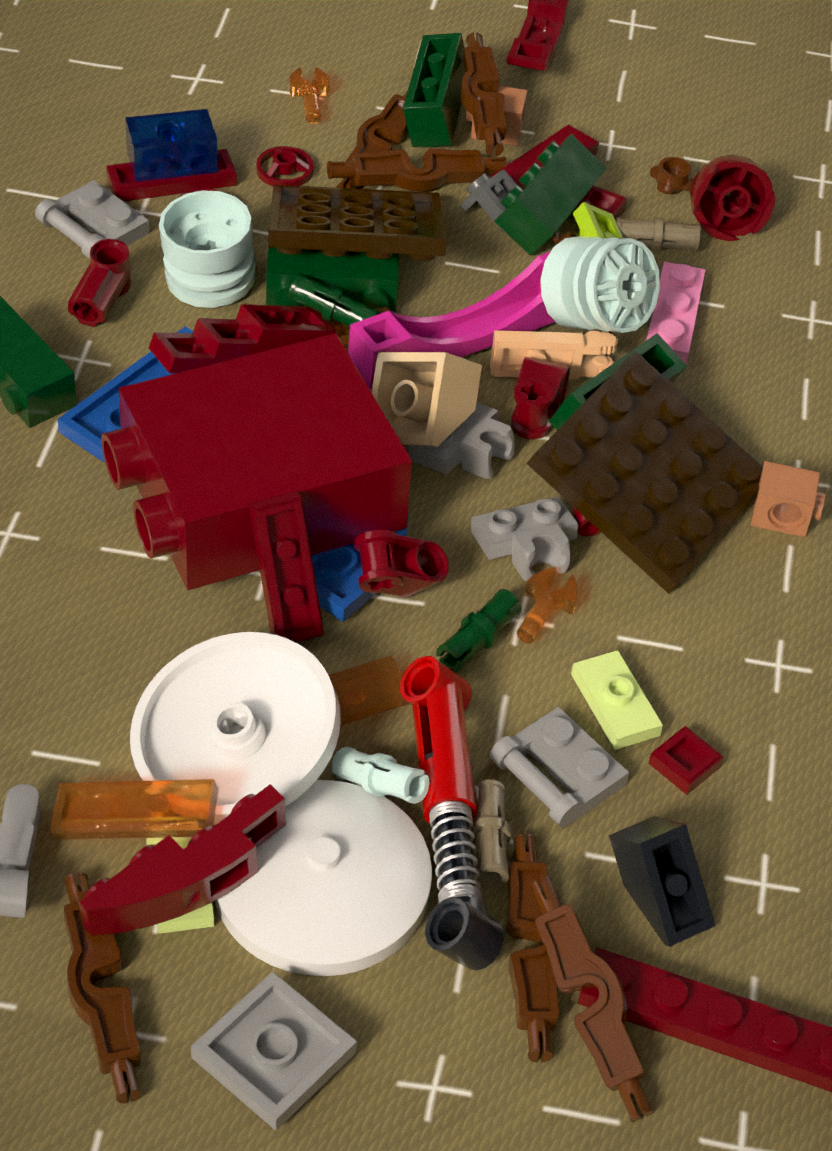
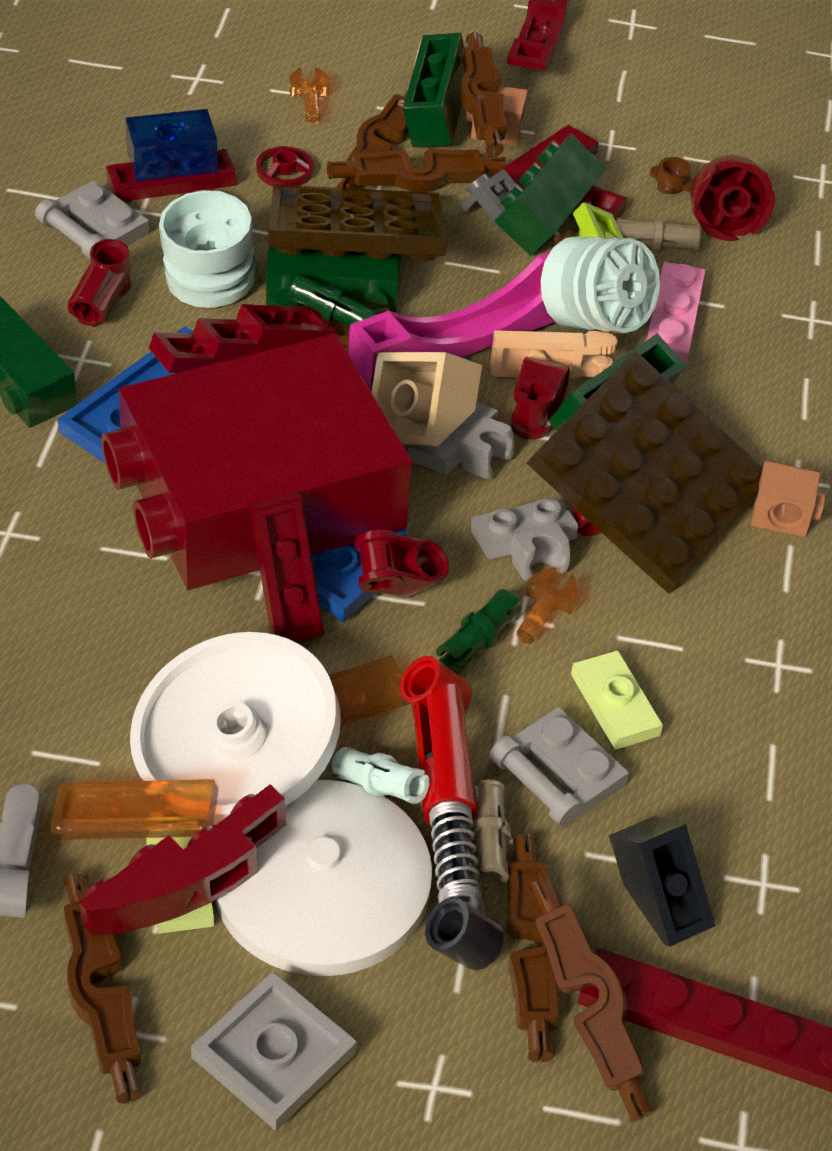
dark red tile [648,726,724,795] -> none

